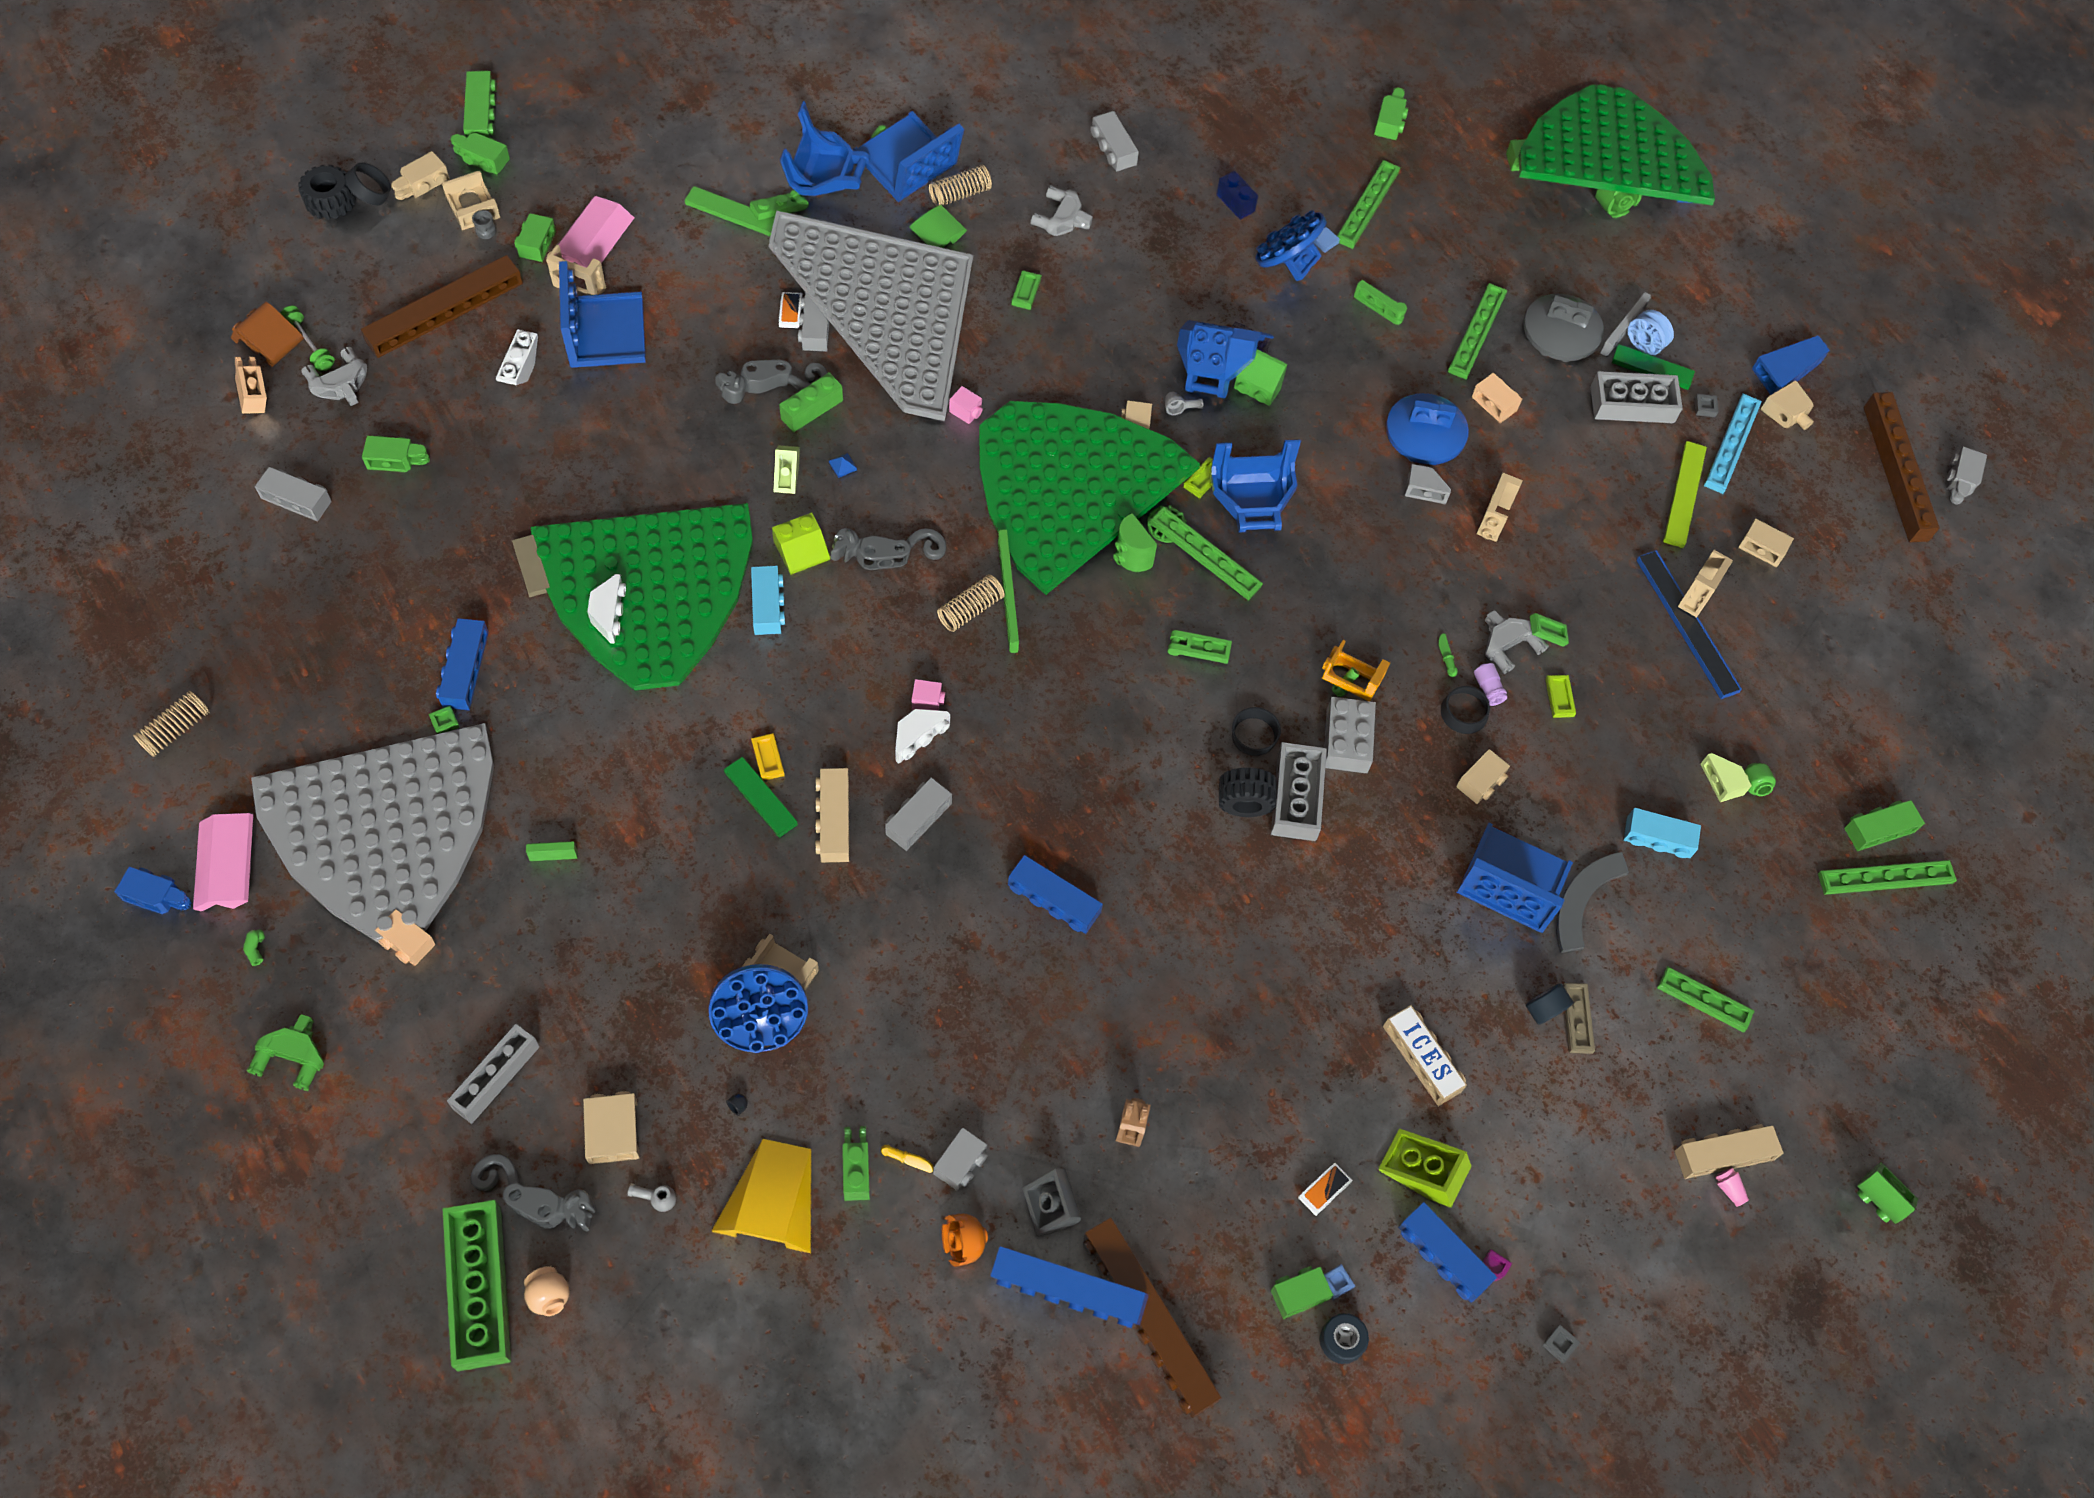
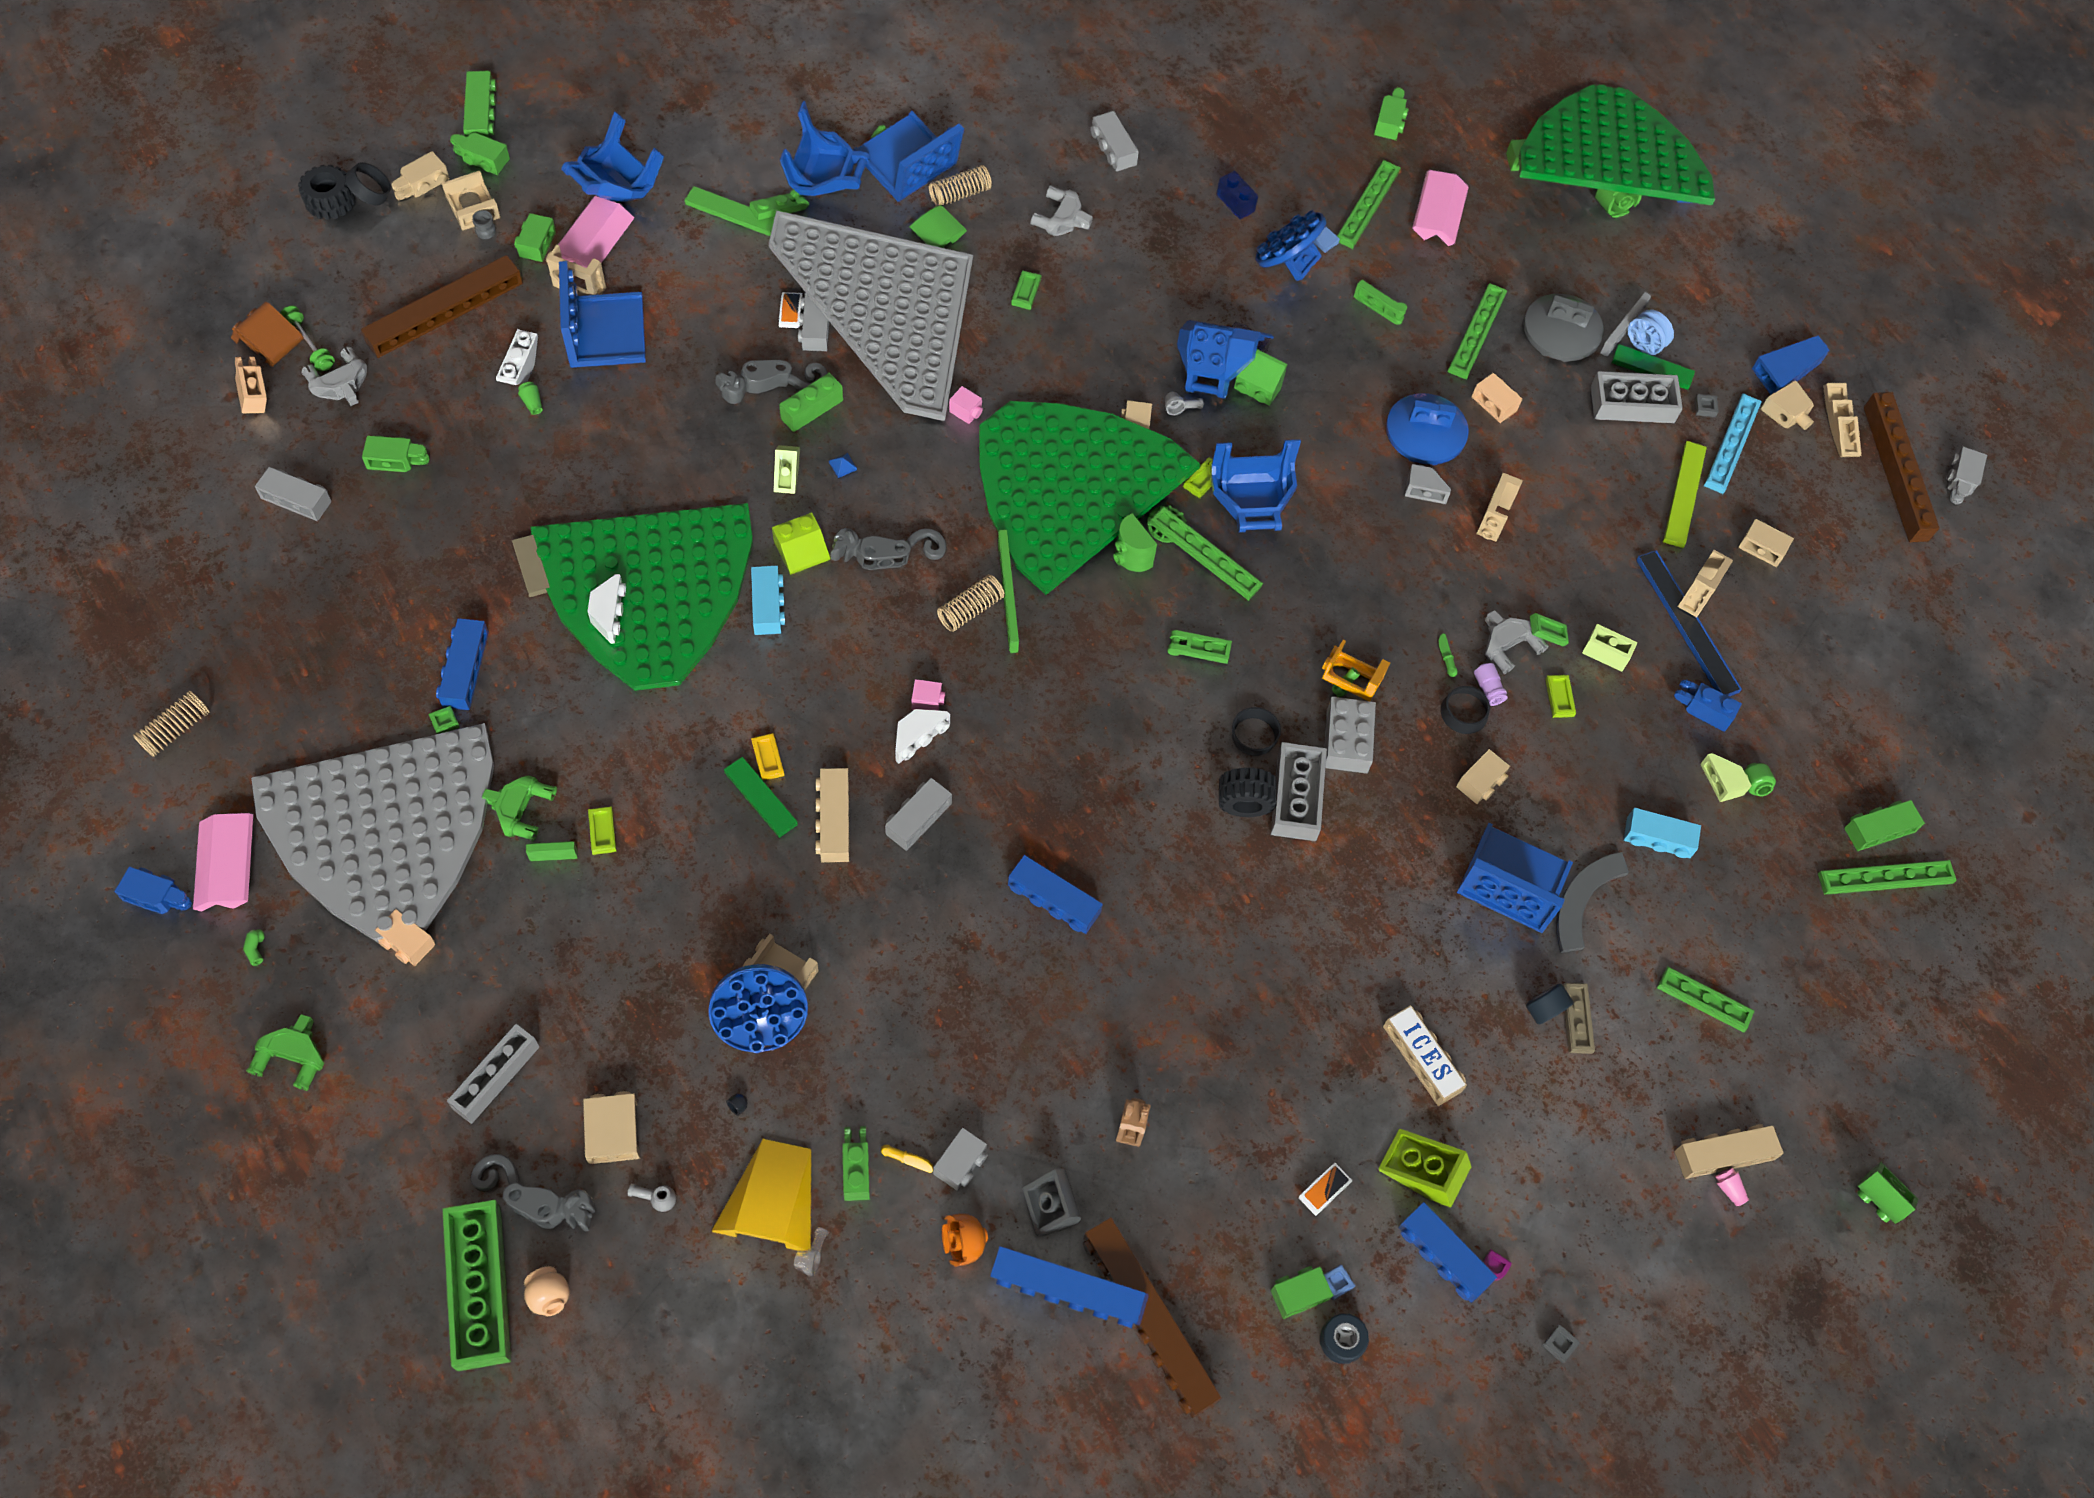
none -> bright green connector [482,776,557,841]
none -> bright green cone [518,382,543,415]
none -> blue piece [562,111,664,202]
none -> lime tile [588,806,616,855]
none -> clear bar [794,1227,828,1277]
none -> bright pink slope [1412,170,1468,246]
none -> yellowish green brick [1582,624,1638,671]
none -> blue hinge [1674,679,1742,732]
none -> tan slope [1823,383,1861,457]

